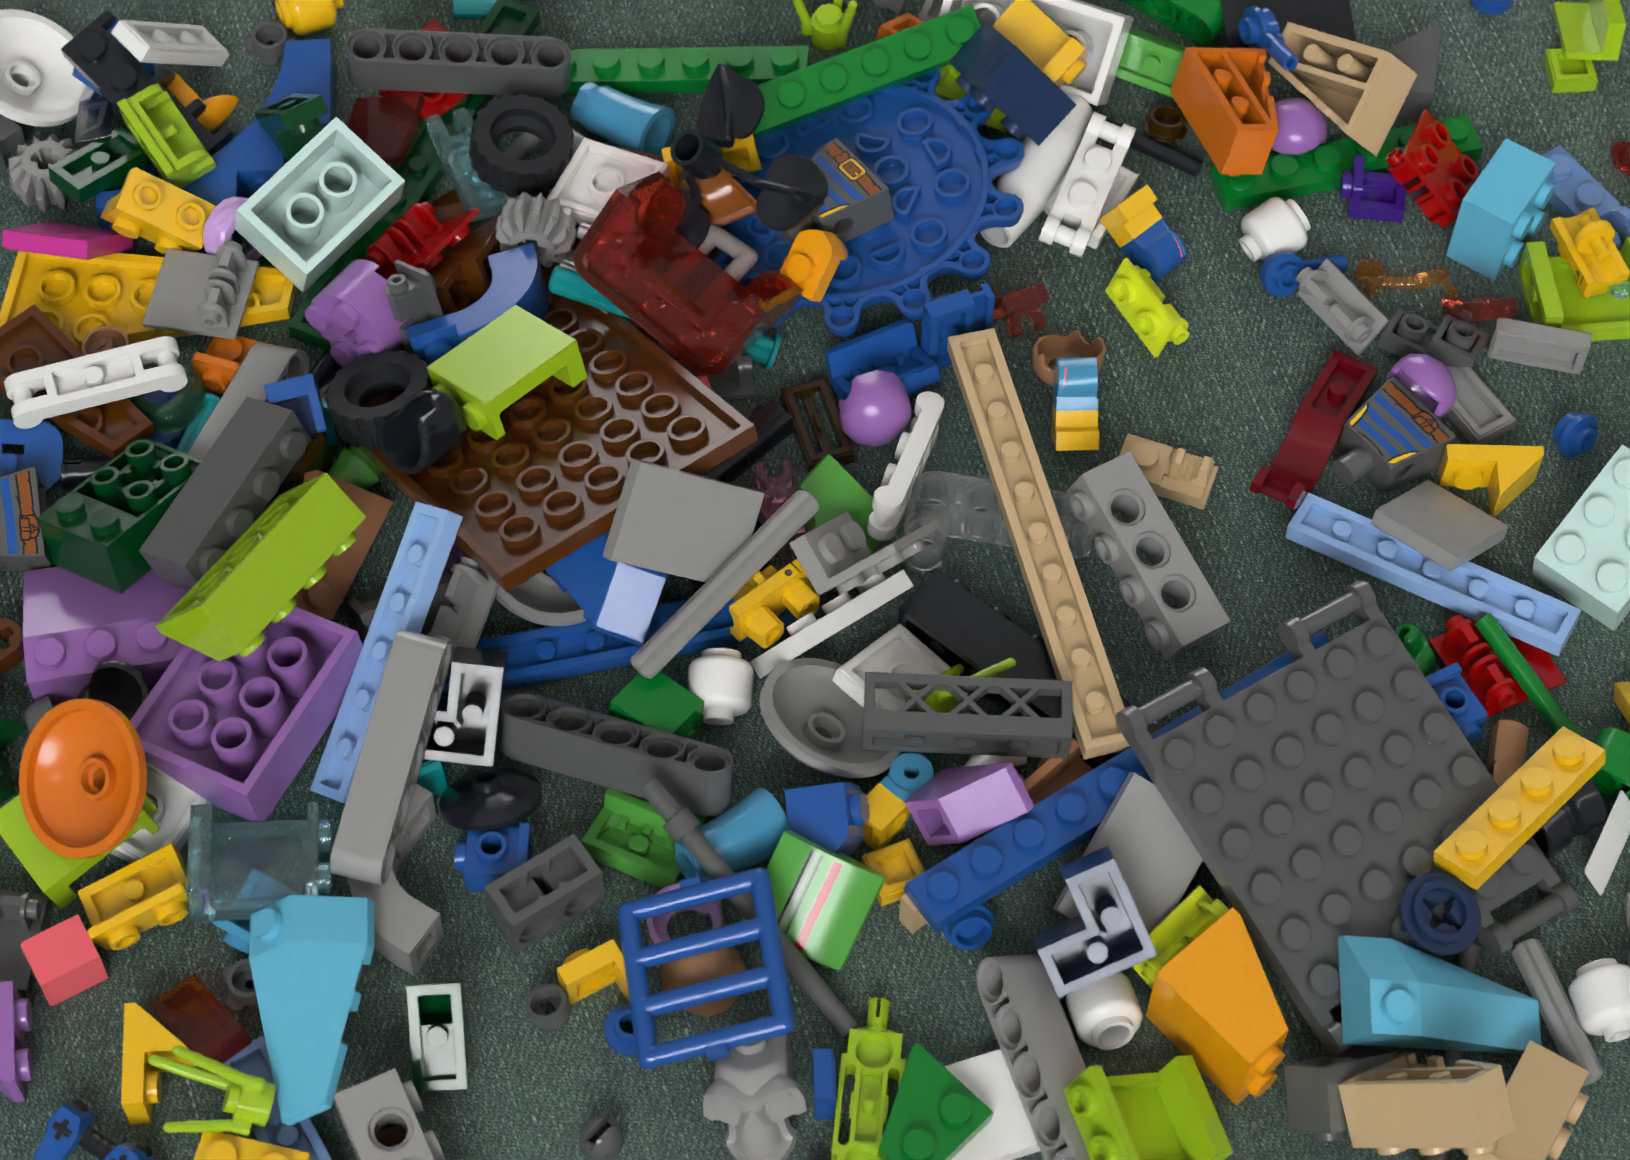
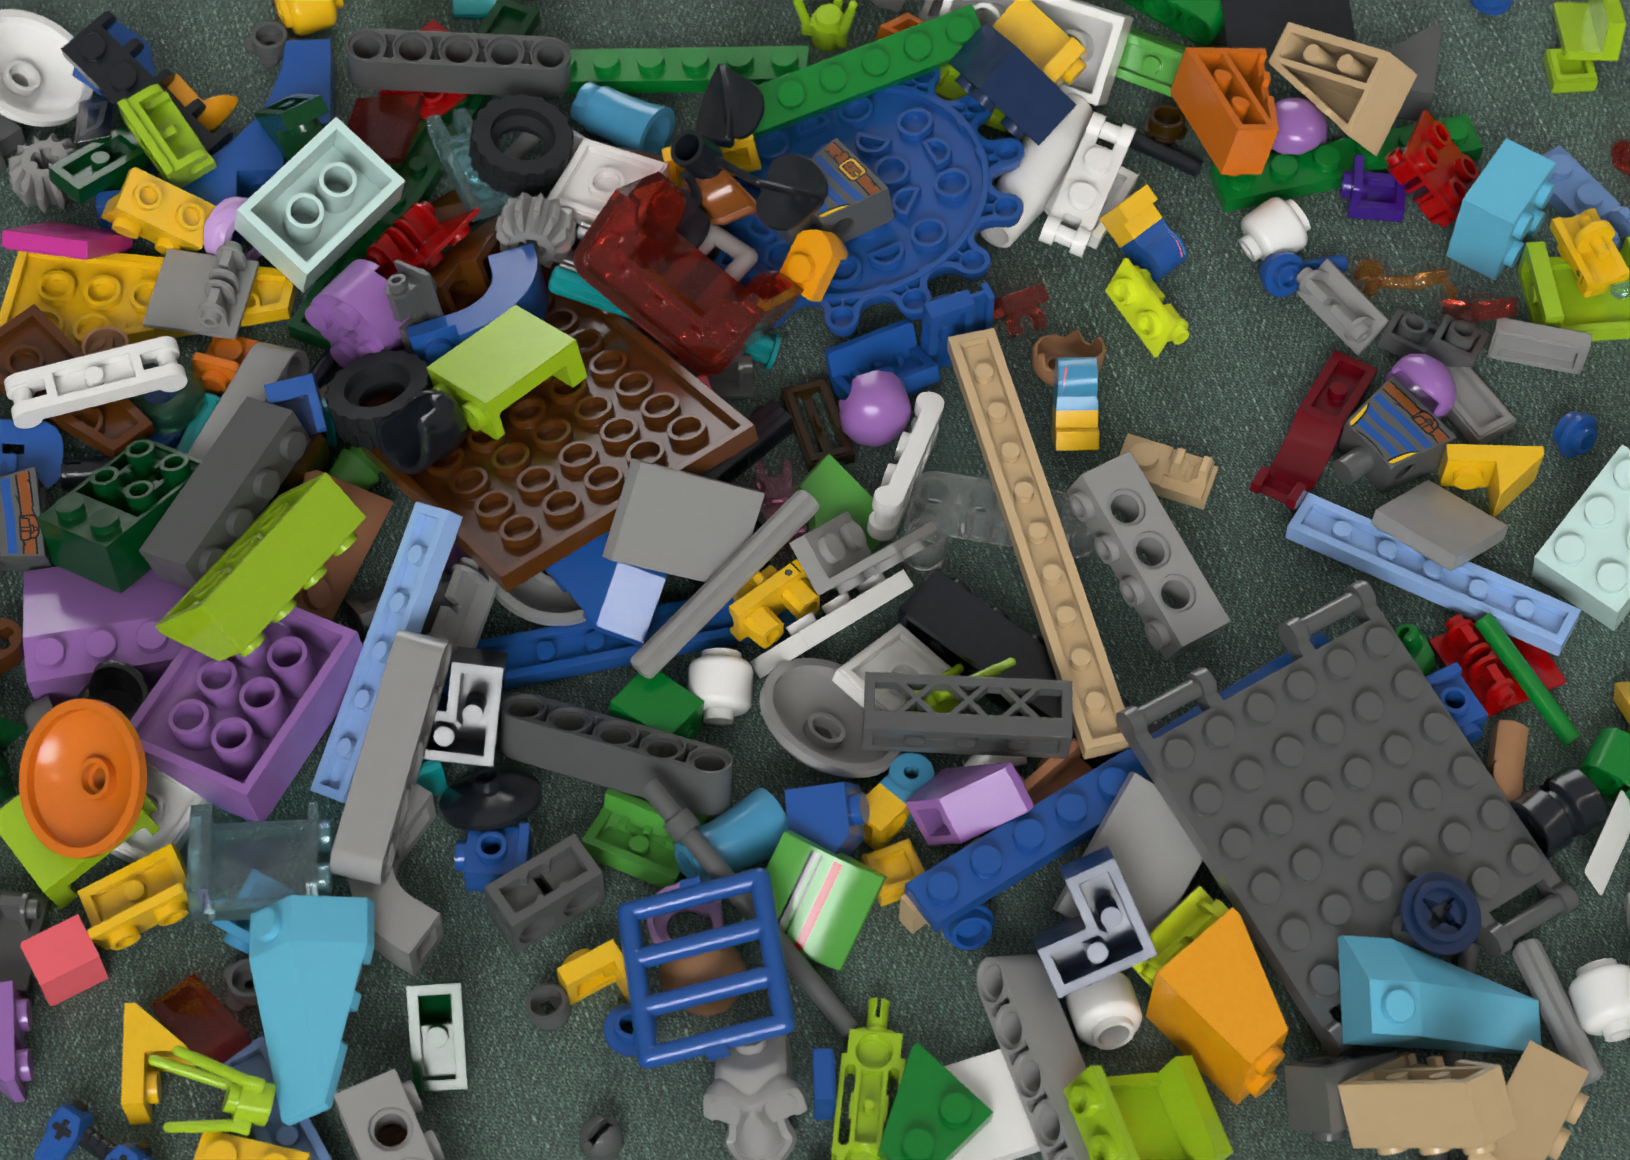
white tile [111,20,230,67] -> none
blue plate [1238,6,1299,71] -> none
yellow plate [1434,726,1606,891] -> none

